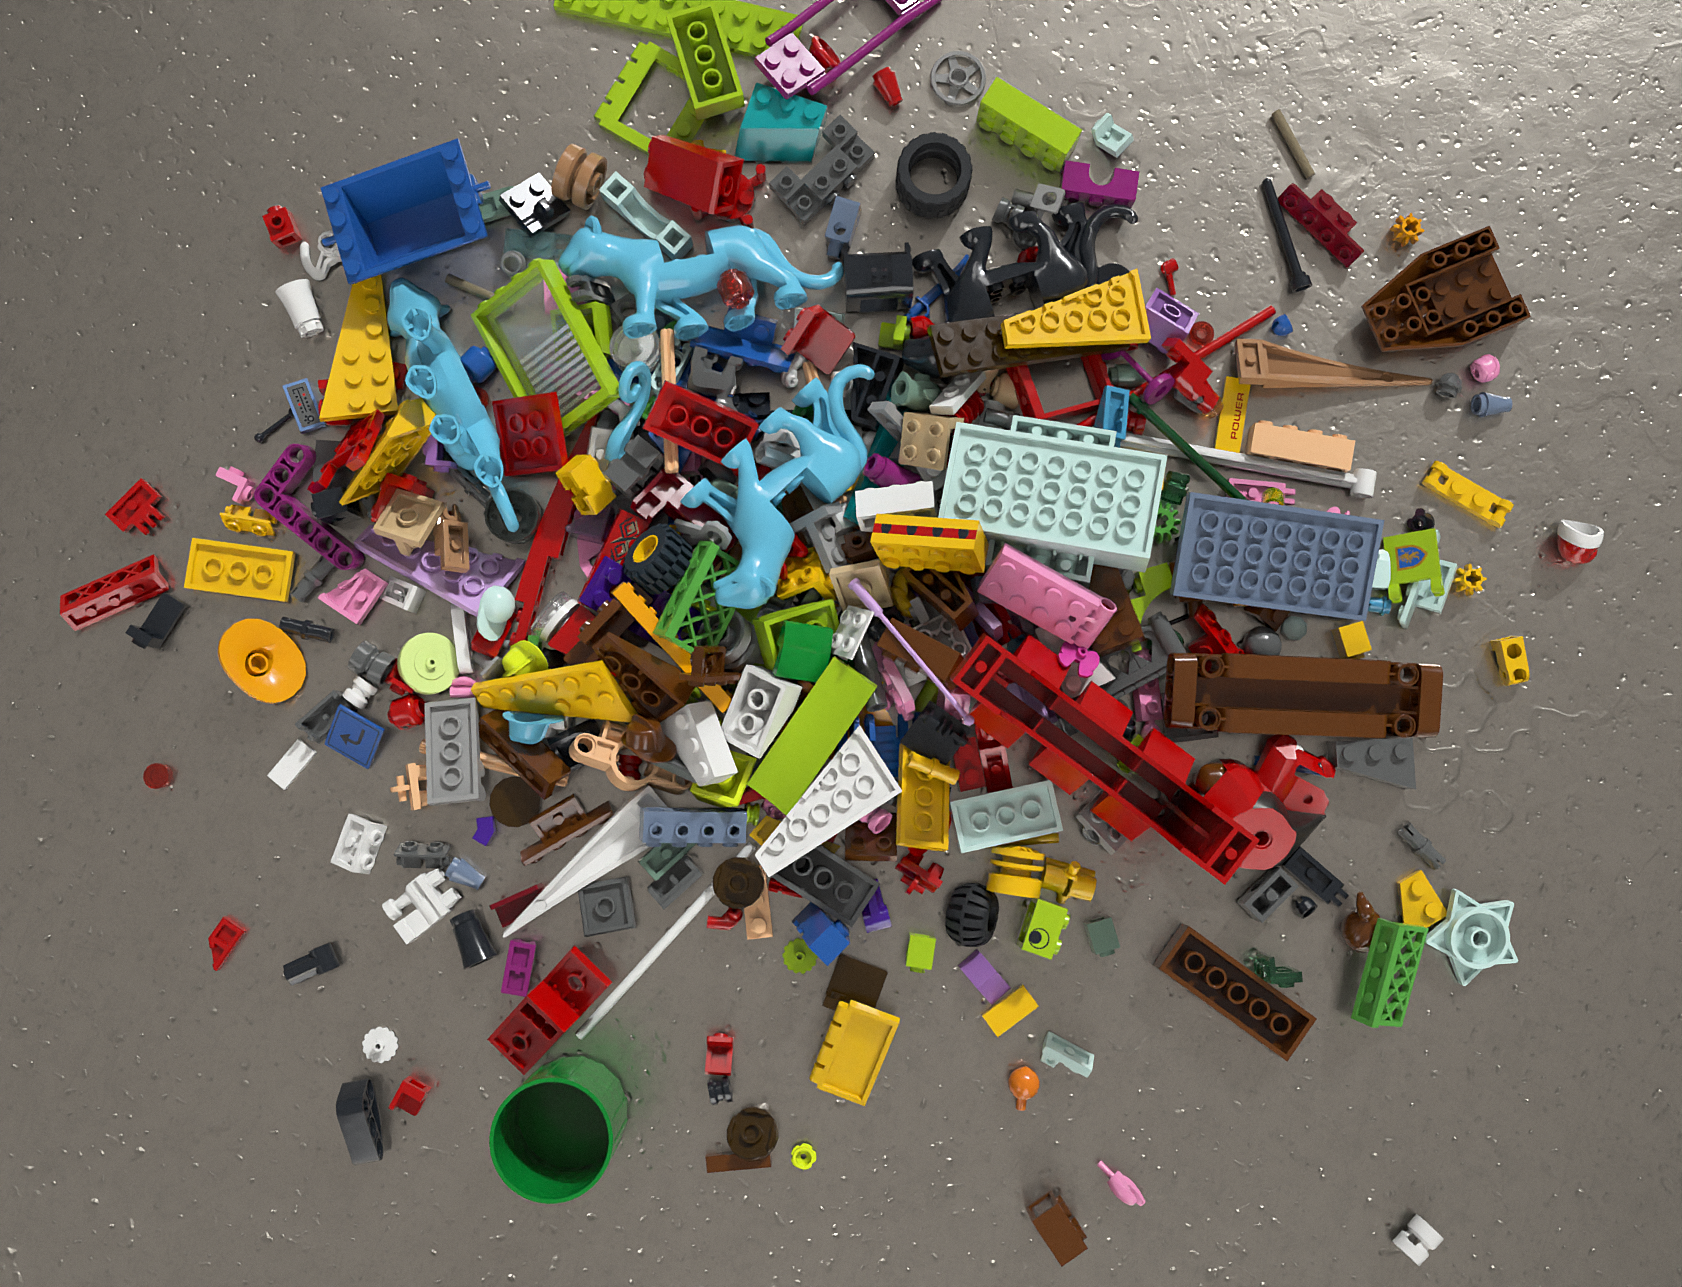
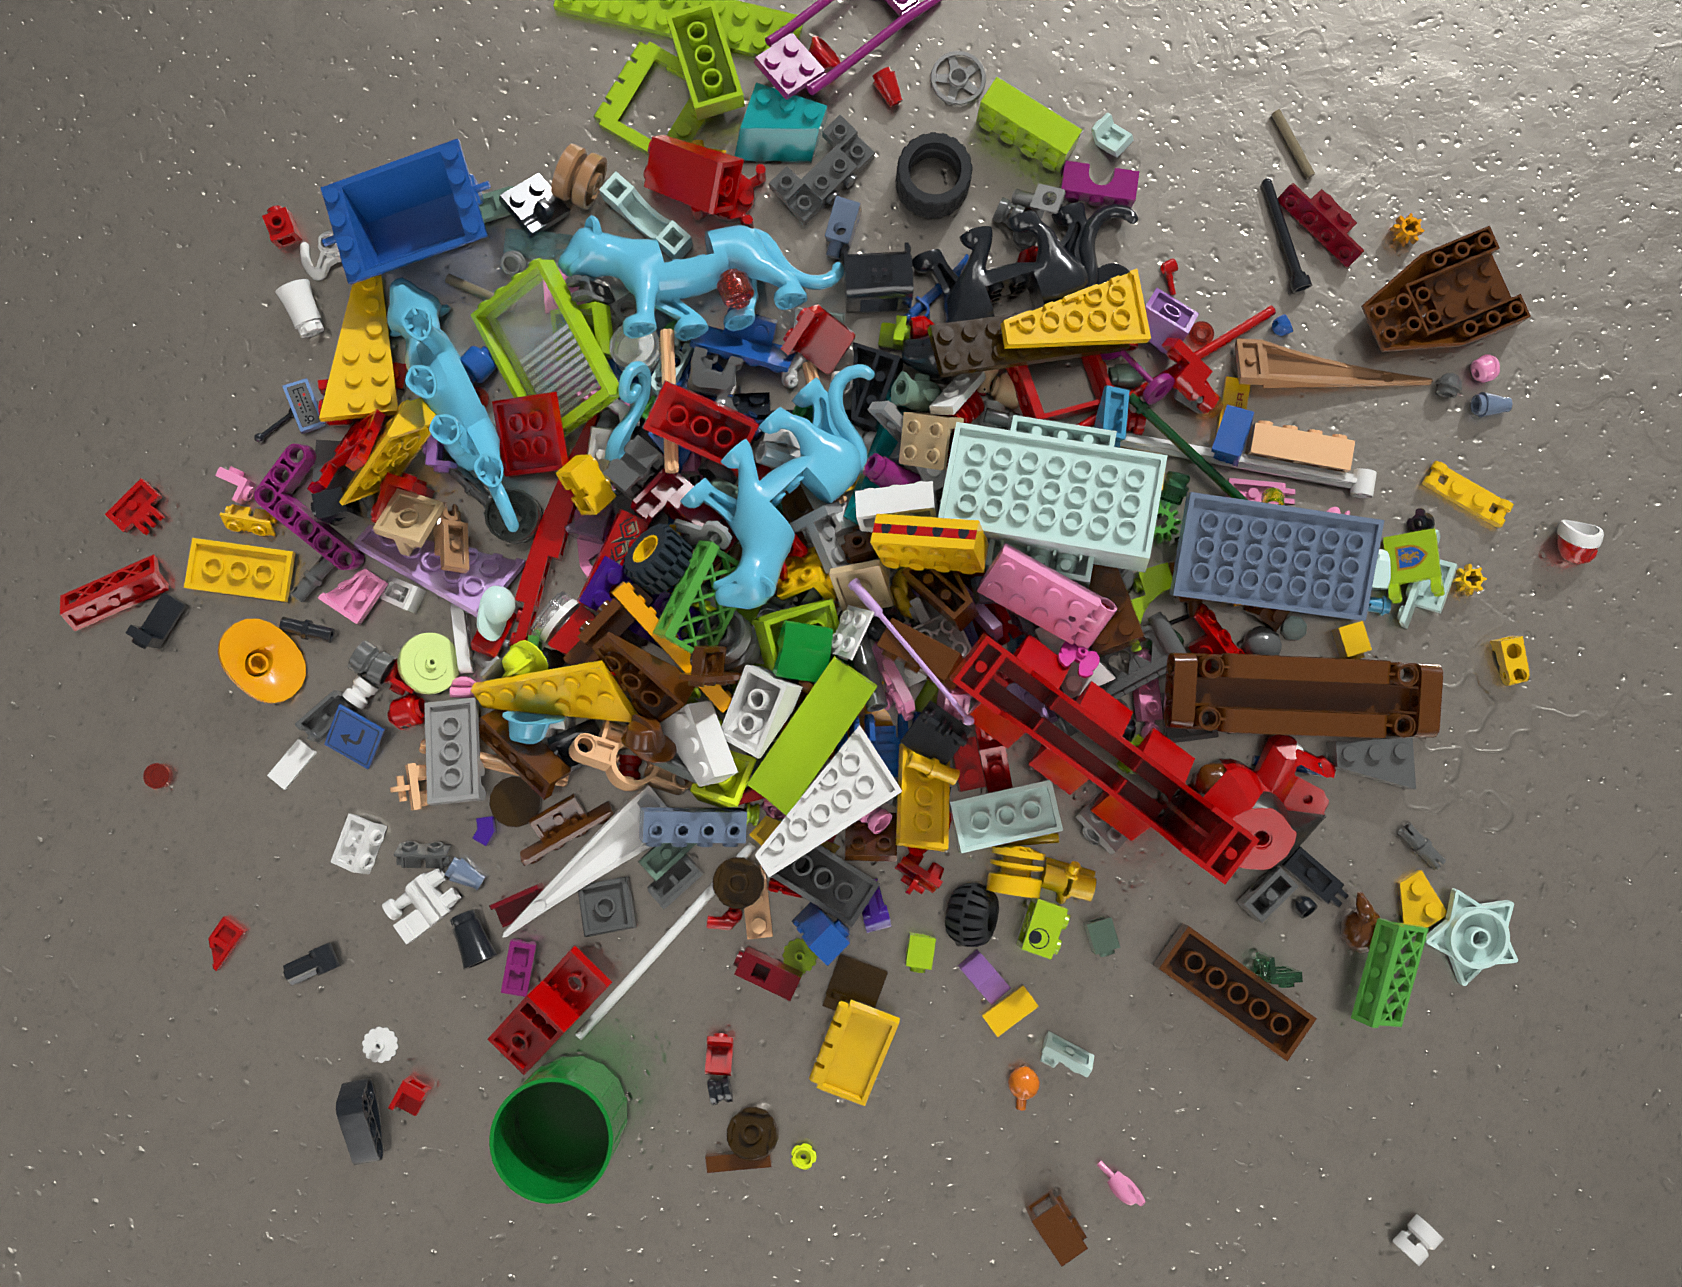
none -> dark red brick [733,946,803,1001]
none -> blue hinge [1211,405,1254,467]

